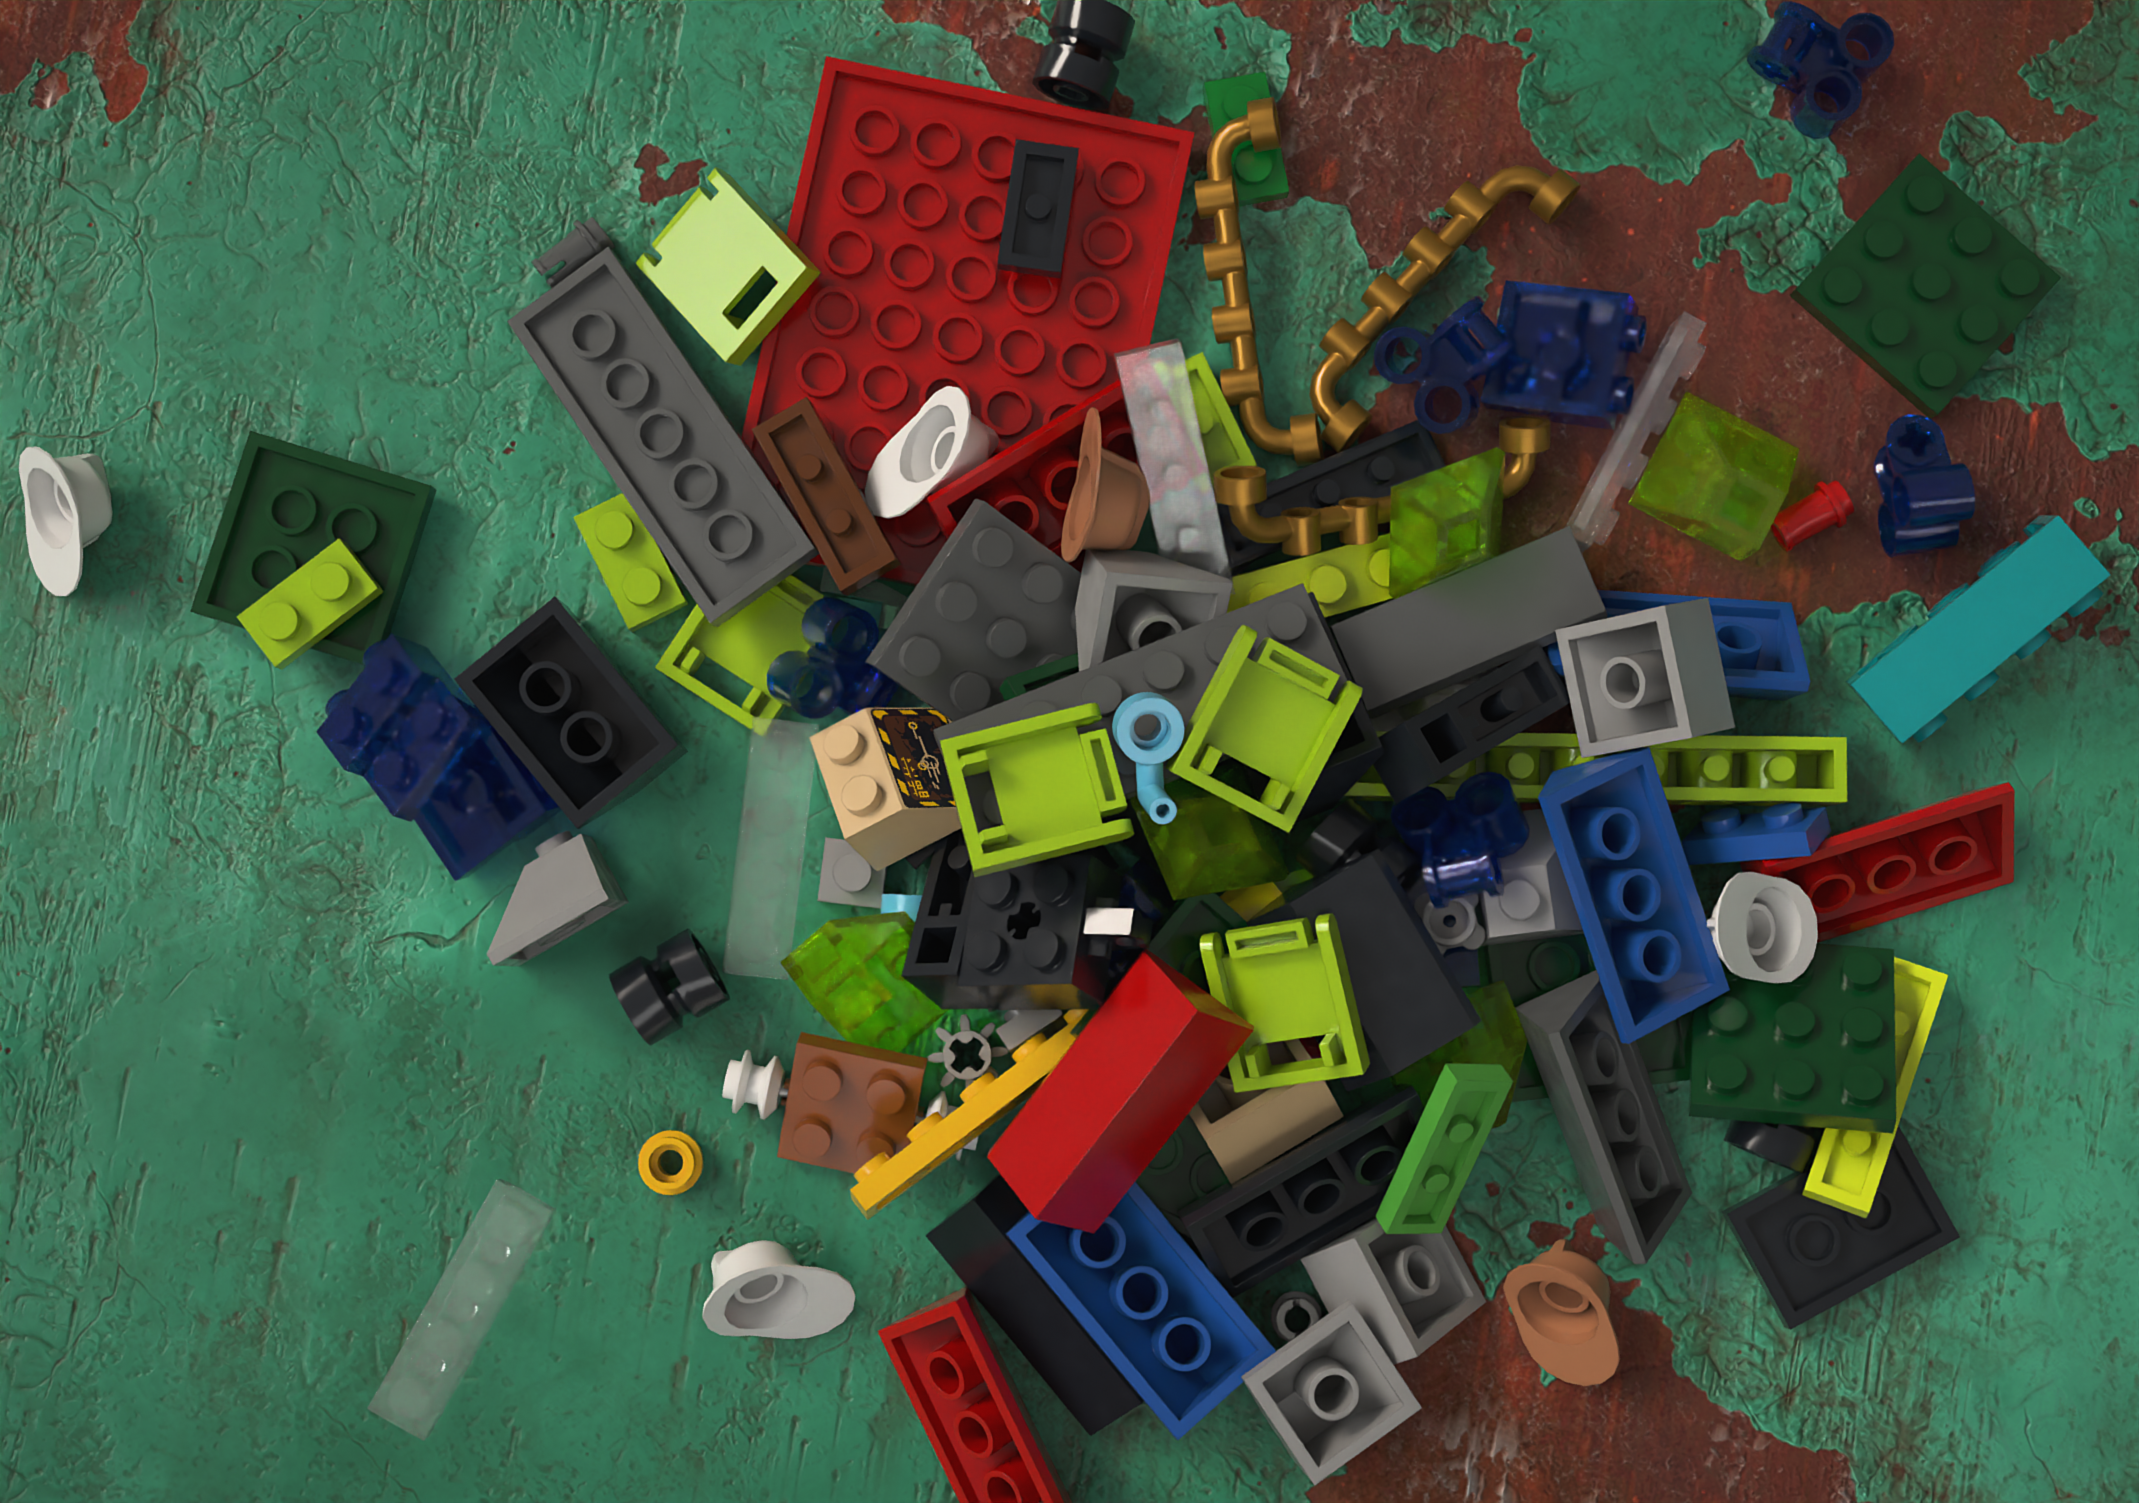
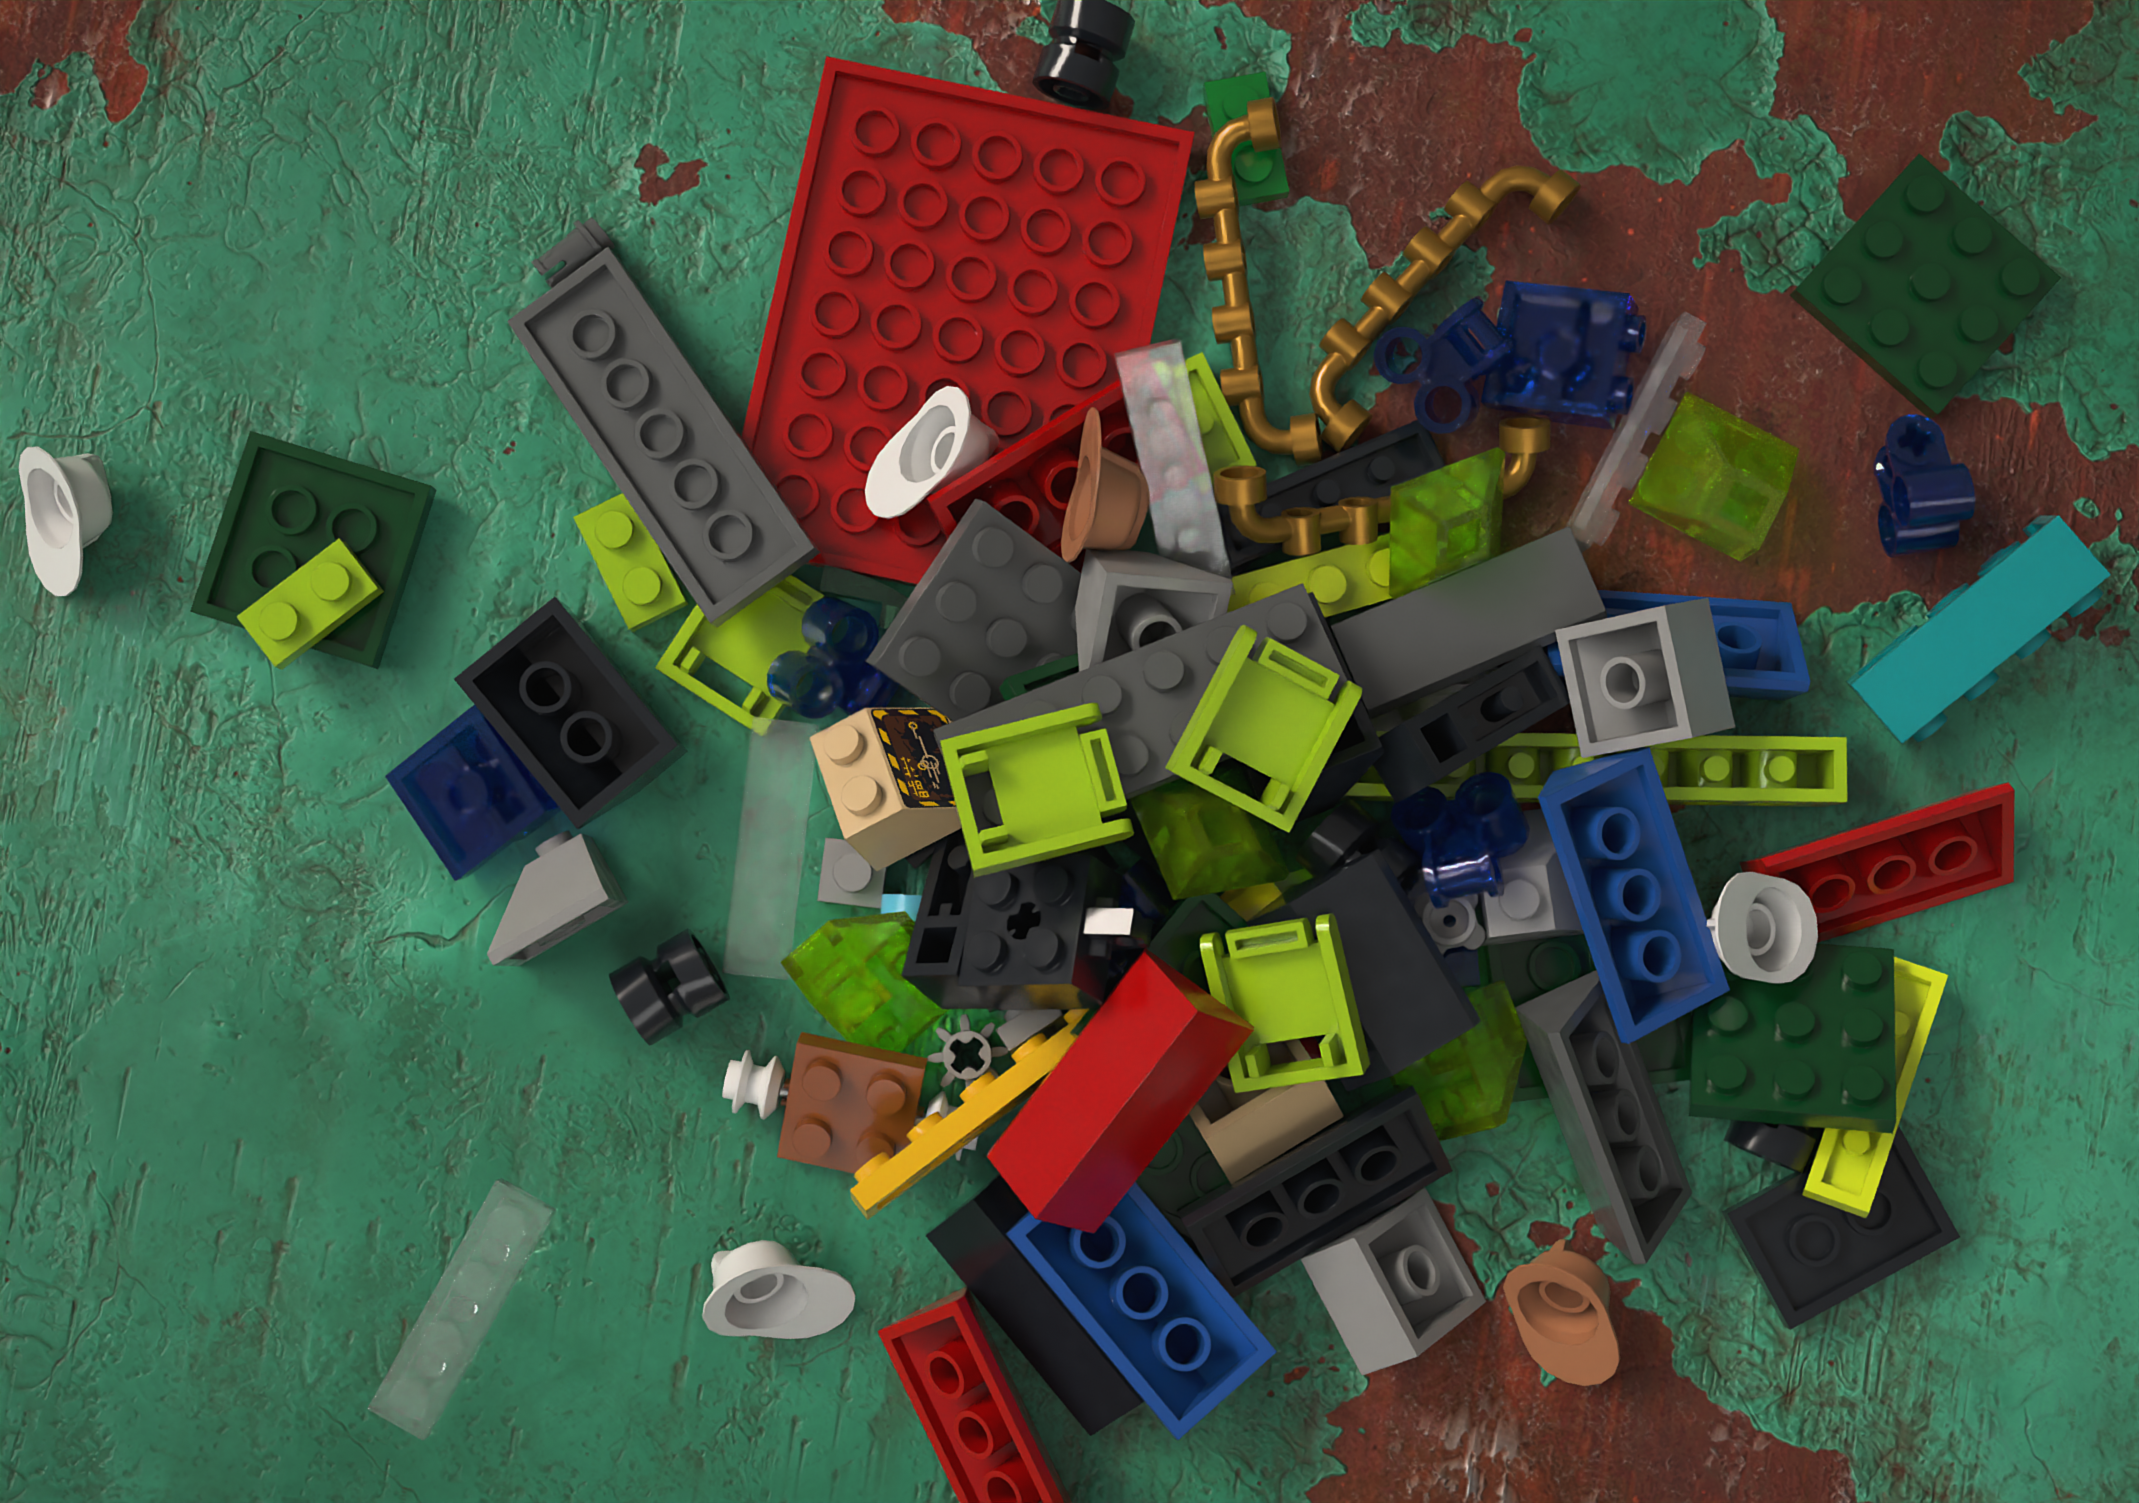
clear blue plate [316,633,488,822] -> none
lime container [636,167,821,366] -> none
yellow plate [638,1130,704,1195] -> none
reddish brown plate [752,397,901,596] -> none
black plate [997,139,1079,279] -> none
medium azure plate [1112,692,1184,824] -> none
light grey slope [1241,1300,1422,1485] -> none
dark grey pin [1270,1291,1322,1342] -> none
bright green plate [1375,1063,1514,1234] -> none
blue plate [1682,802,1831,865] -> none
clear blue piece [1747,1,1894,139] -> none
red pin [1767,480,1854,552] -> none

